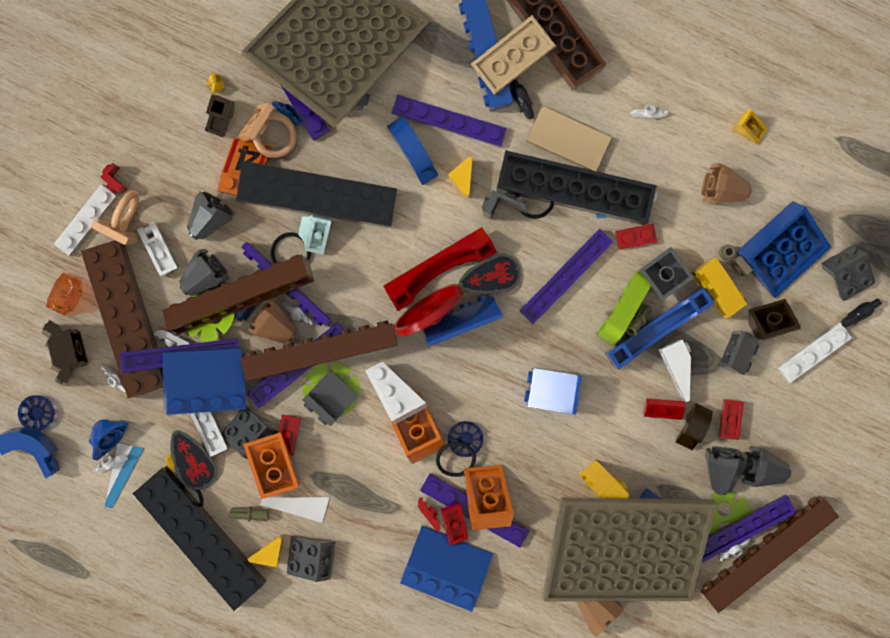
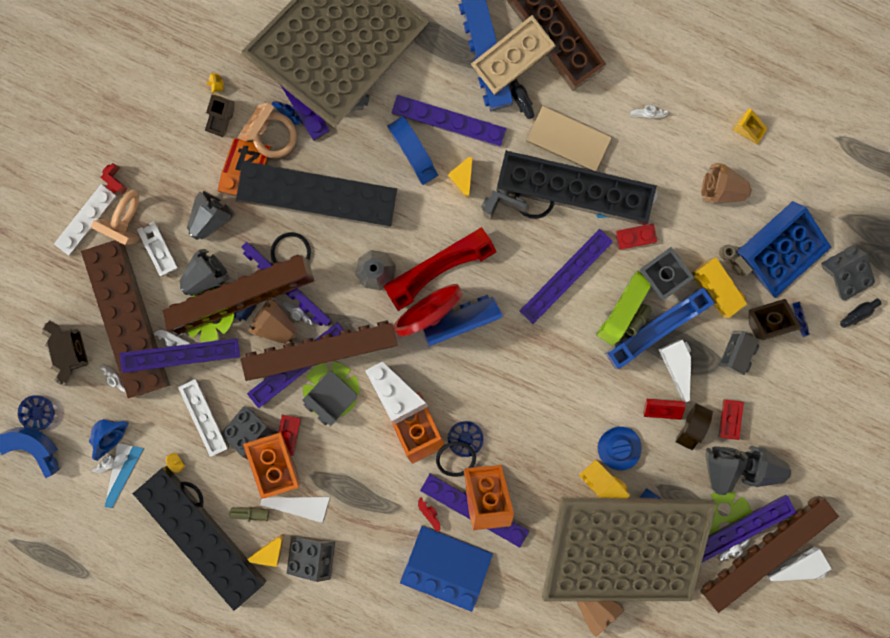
clear orange slope [46,273,83,315] -> none
blue slope [162,348,246,415] -> none
shield [170,430,217,490] -> none
light aqua slope [298,215,332,255] -> none
red plate [441,503,469,546] -> none
shield [458,254,521,294] -> none
slope [524,368,582,415] -> none
white plate [777,323,852,383] -> none
none -> dark grey cone [355,250,396,290]
none -> blue hat [598,426,641,471]
none -> white slope [766,546,831,581]
none -> clear blue wheel [793,301,810,337]

